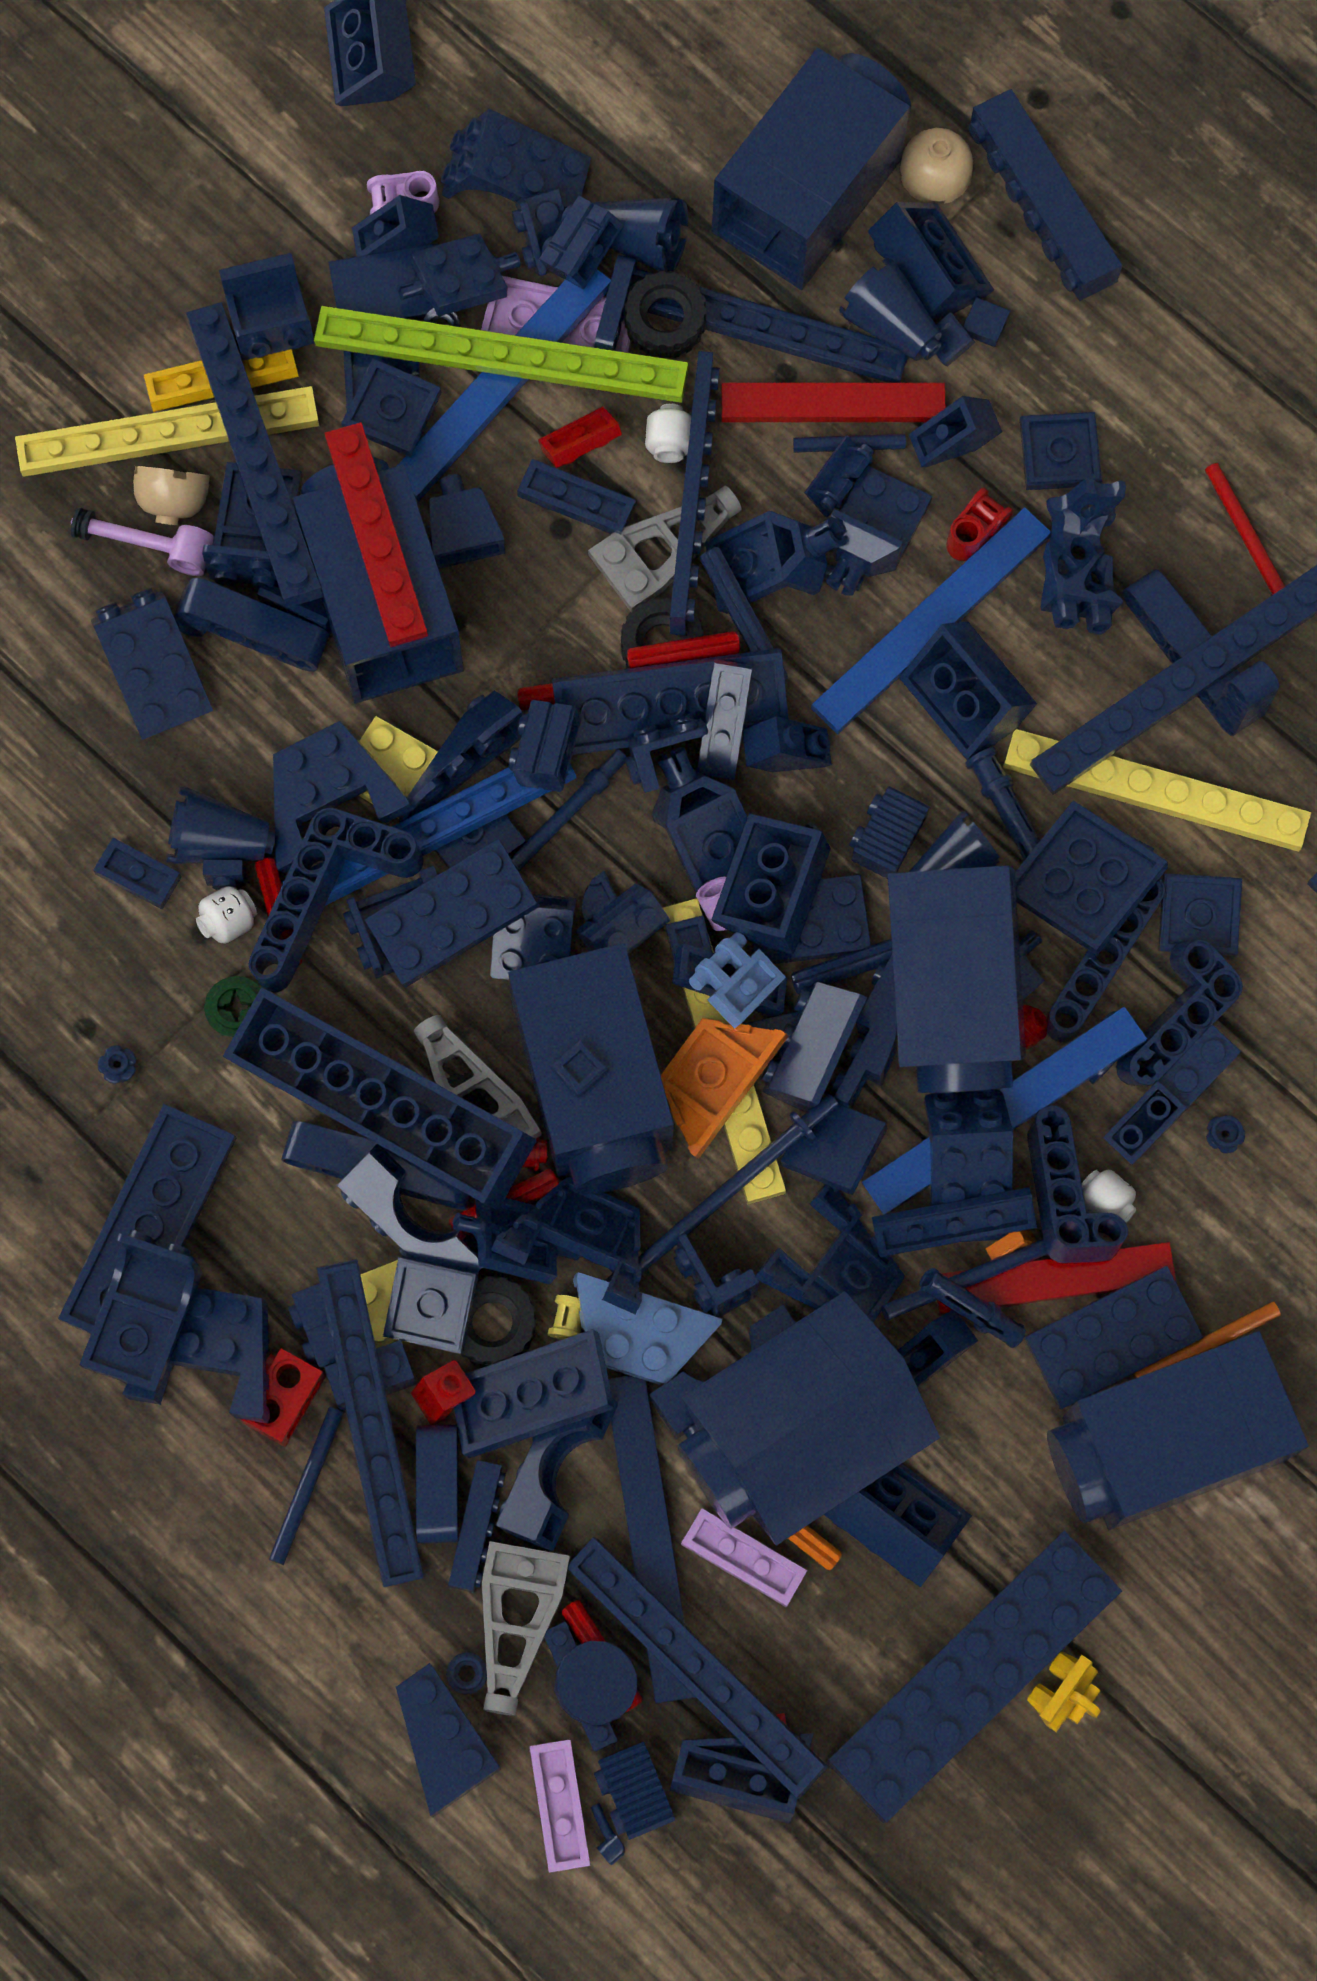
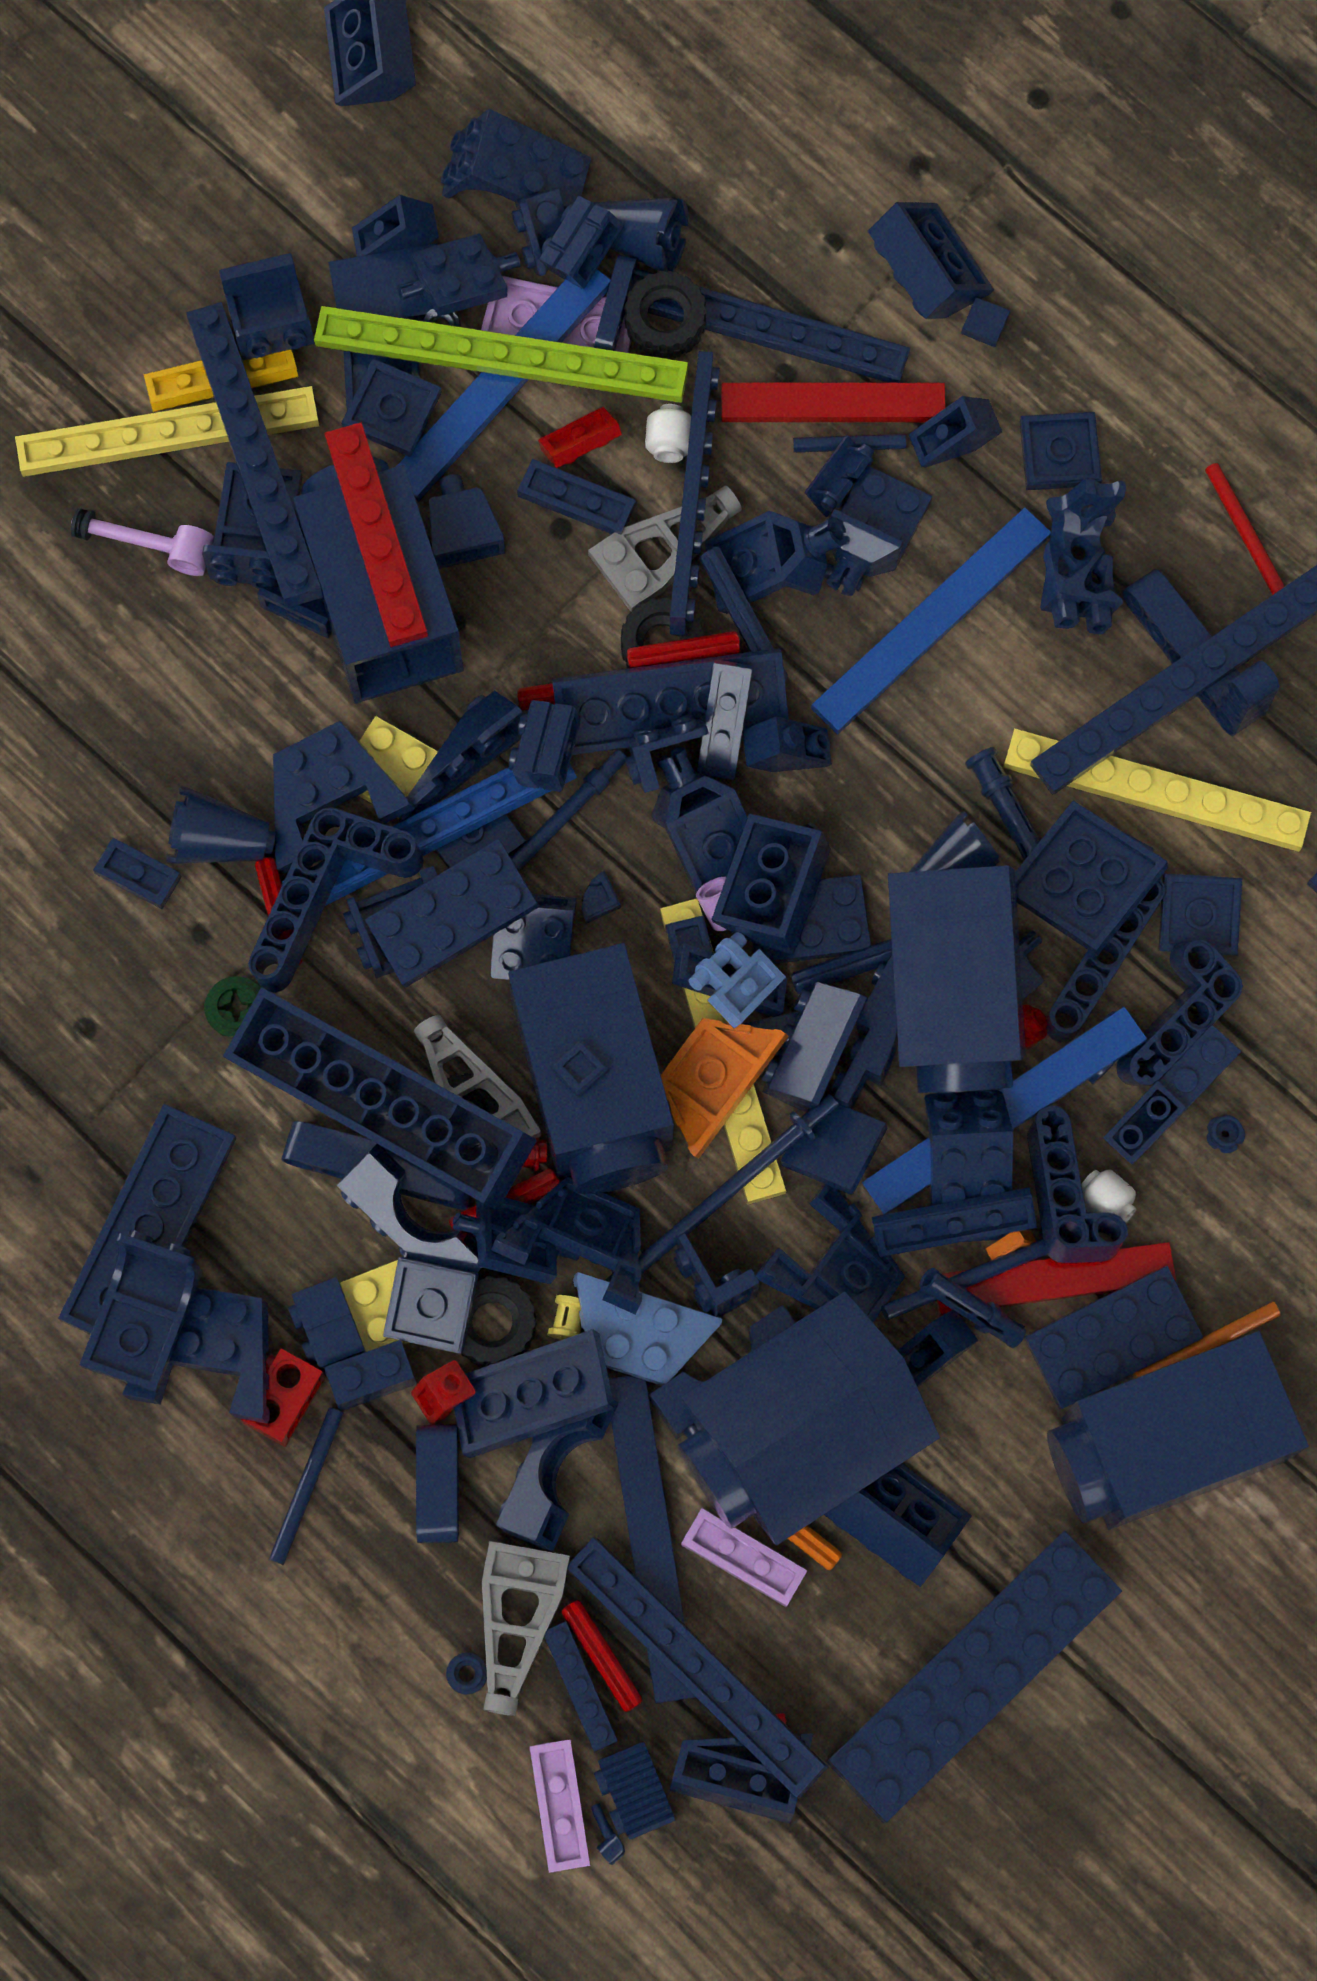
dark blue bracket [91,588,213,740] -> none
dark blue plate [98,1045,136,1084] -> none
tan cylinder [133,466,210,526] -> none
dark blue beam [174,578,329,672] -> none
white head [196,886,257,944] -> none
dark blue plate [203,860,246,890] -> none
dark blue tile [316,1259,423,1587] -> none
lavender piece [367,171,440,215] -> none
dark blue wedge [396,1663,501,1817] -> none
dark blue piece [448,1460,506,1593] -> none
dark blue tile [554,1641,637,1725] -> none
dark blue brick [575,883,670,954] -> none
dark blue container [712,47,911,290] -> none
dark blue cone [839,258,942,361] -> none
dark blue brick [849,786,930,879] -> none
dark blue slope [899,622,1037,760] -> none
tan cylinder [900,127,973,204] -> none
dark blue tile [936,312,976,367] -> none
red piece [946,487,1014,561] -> none
dark blue brick [969,89,1122,301] -> none
yellow hips [1027,1652,1101,1733] -> none

